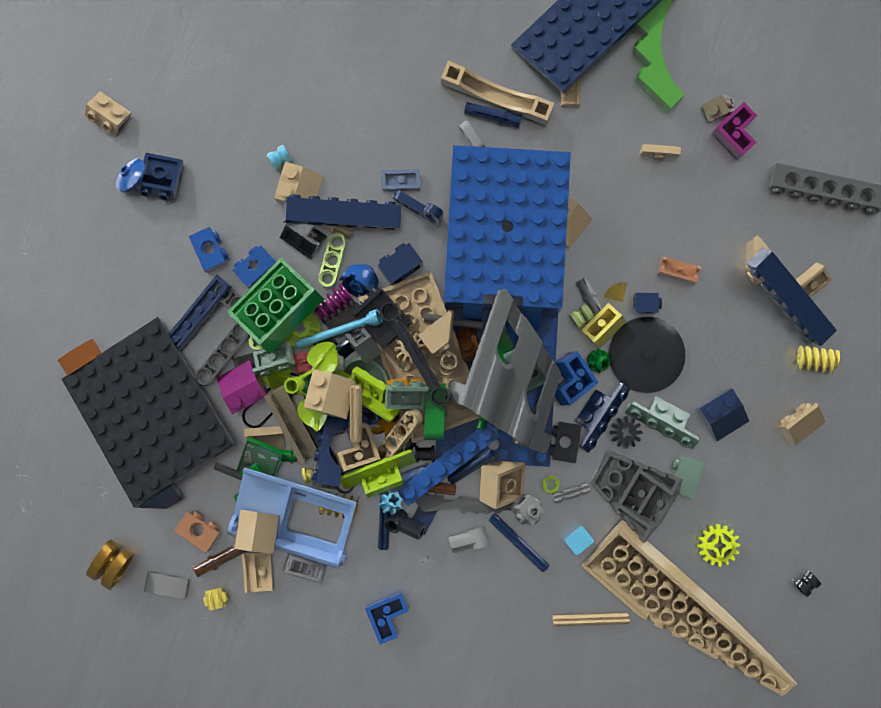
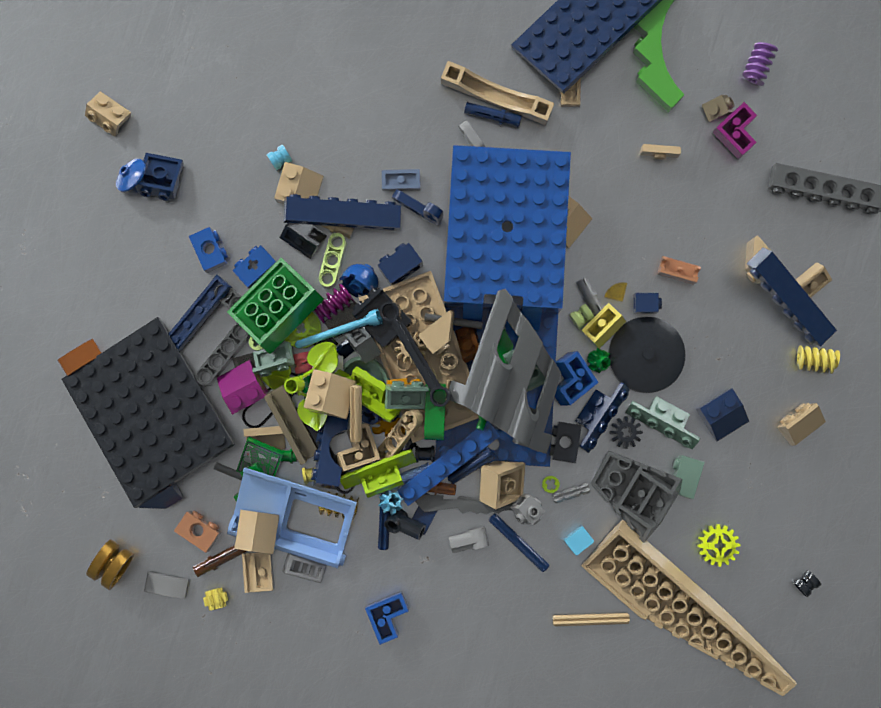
none -> medium lavender piece [742,42,778,86]

